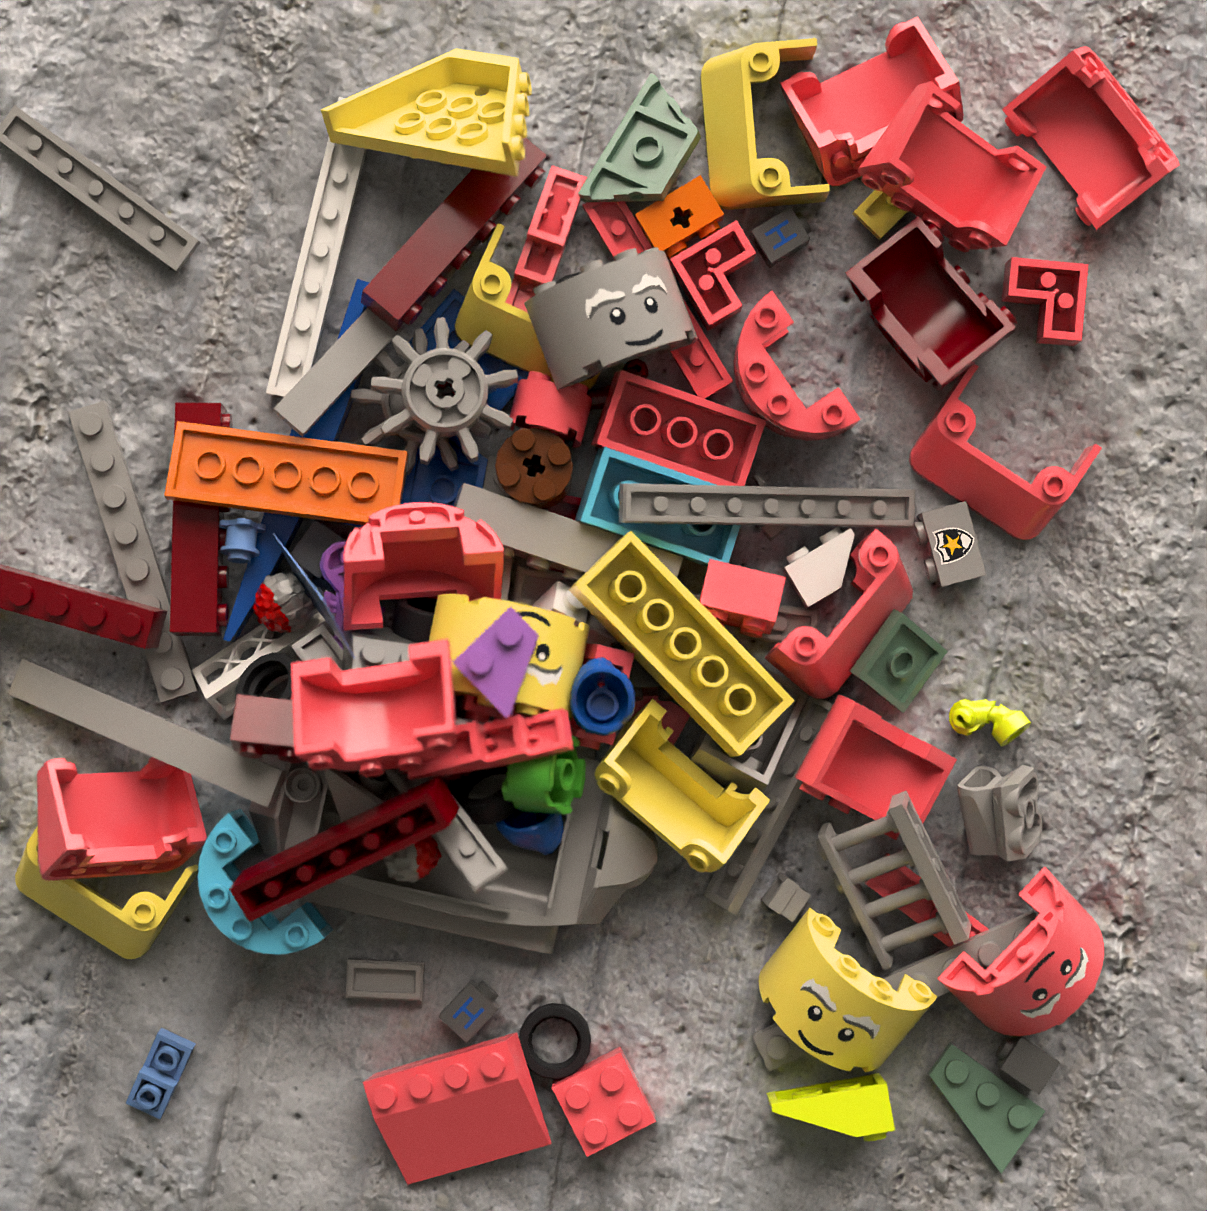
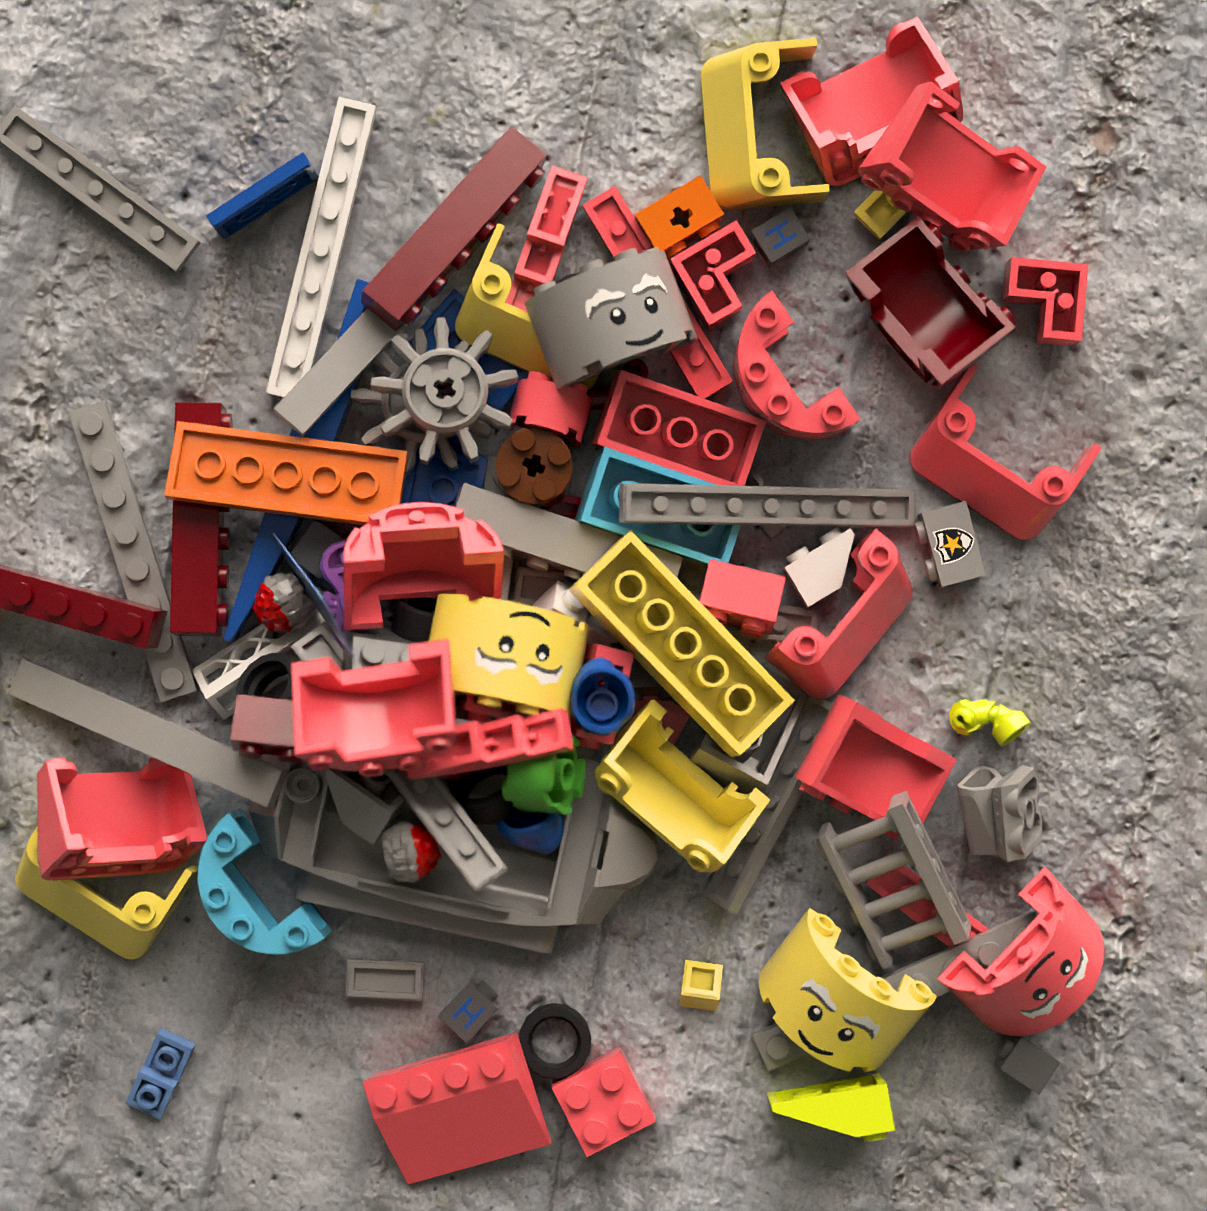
medium blue brick [219,518,266,564] -> none
dark red brick [229,775,460,922] -> none
light yellow piece [321,48,532,177] -> none
medium lavender wing [452,606,540,719] -> none
wing [578,73,701,202] -> none
light grey piece [761,872,825,922] -> none
sand green plate [849,609,948,713] -> none
sand green wing [928,1042,1045,1174] -> none
coral windscreen [1002,46,1180,230] -> none
none -> blue tile [206,152,318,239]
none -> light yellow slope [679,960,723,1011]

